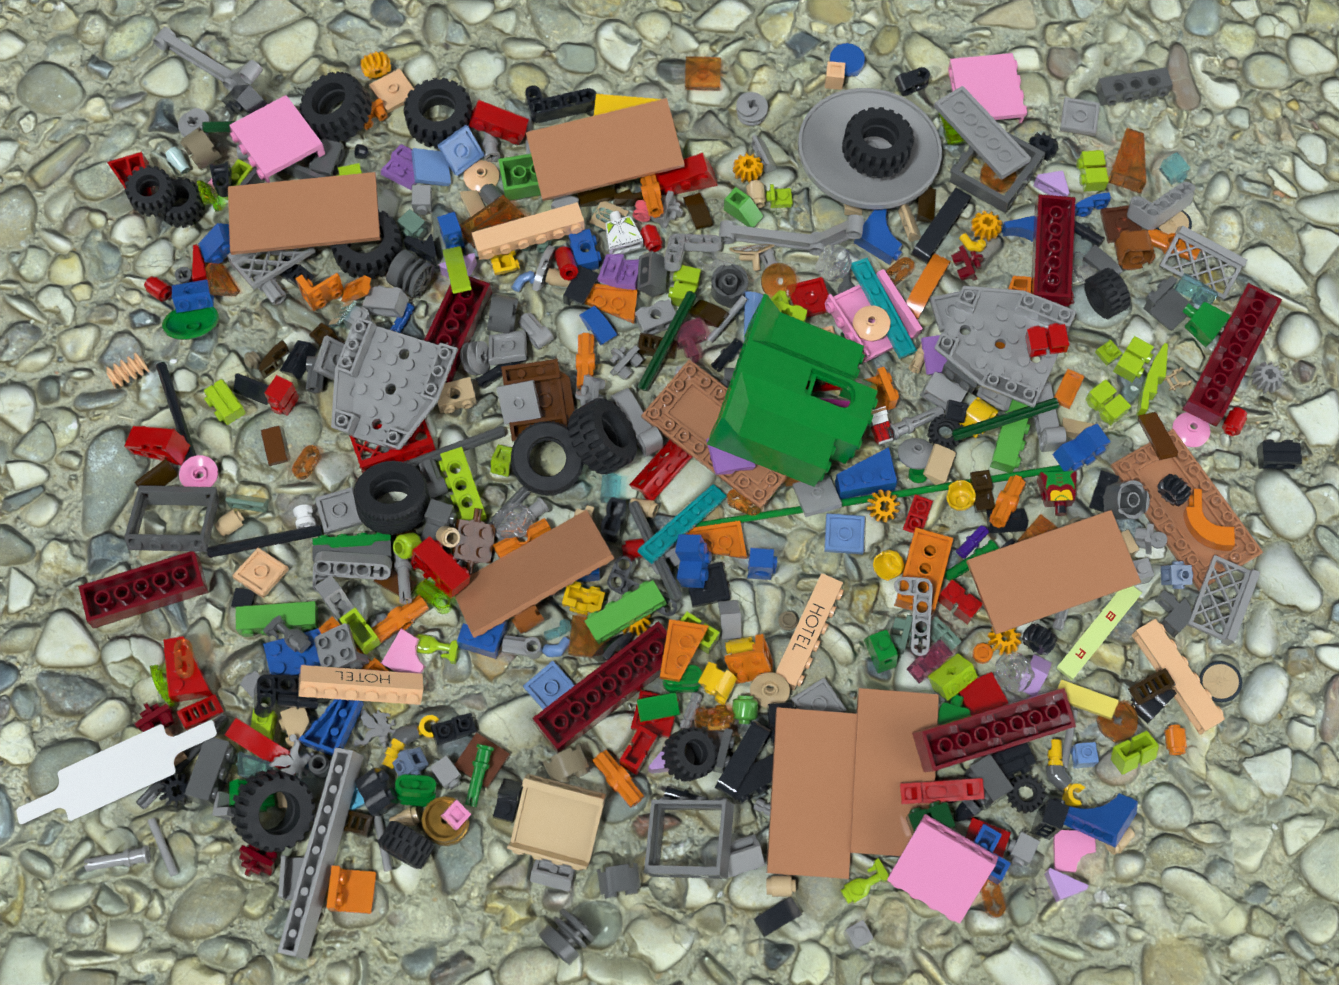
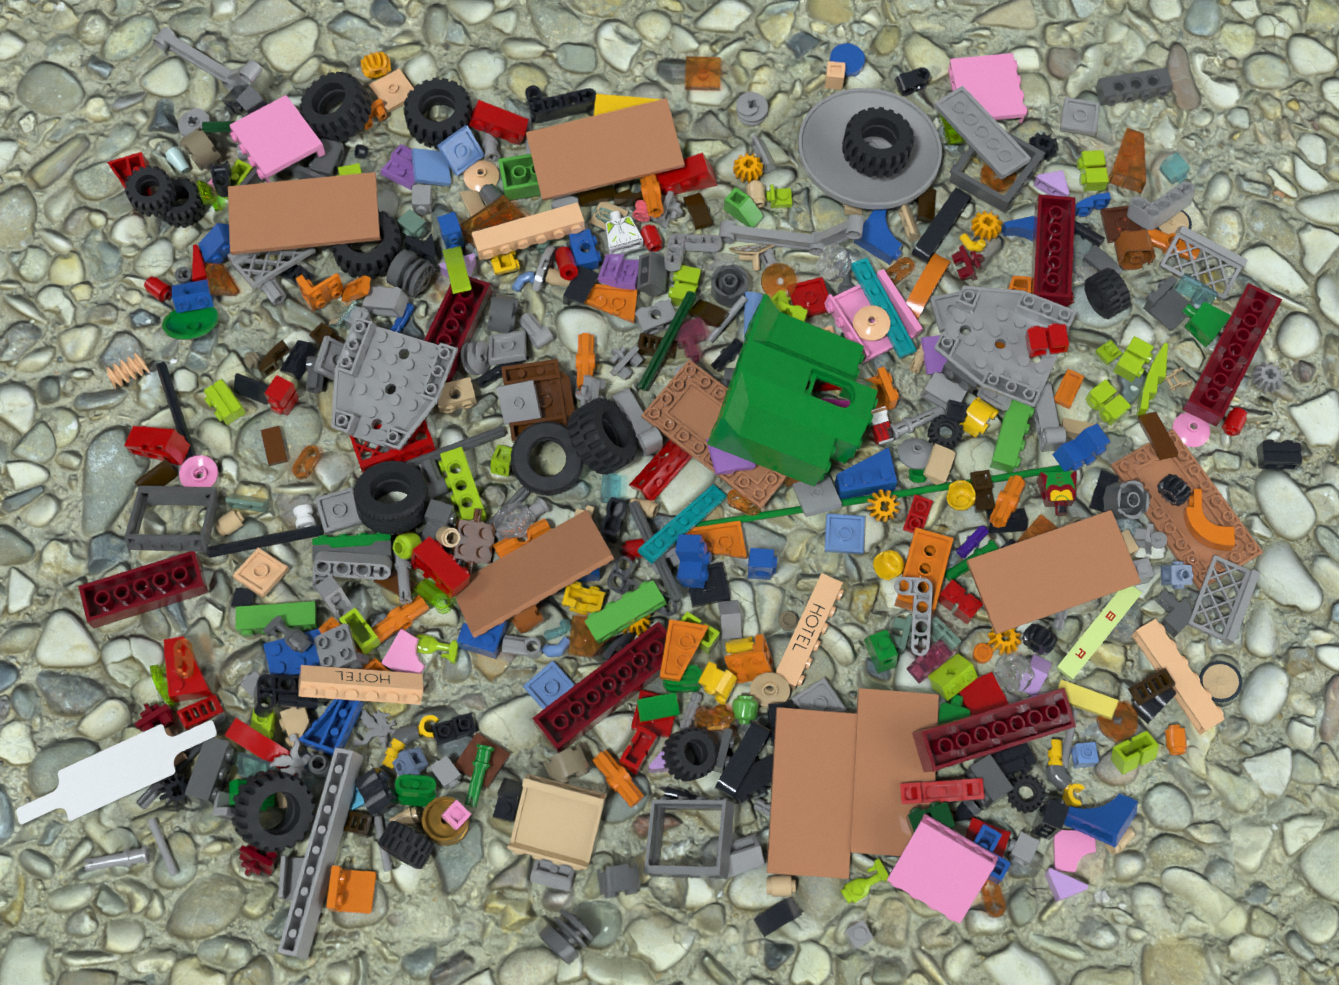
blue slope [579,305,617,346] -> none
dark green axle [952,398,1059,441] -> none

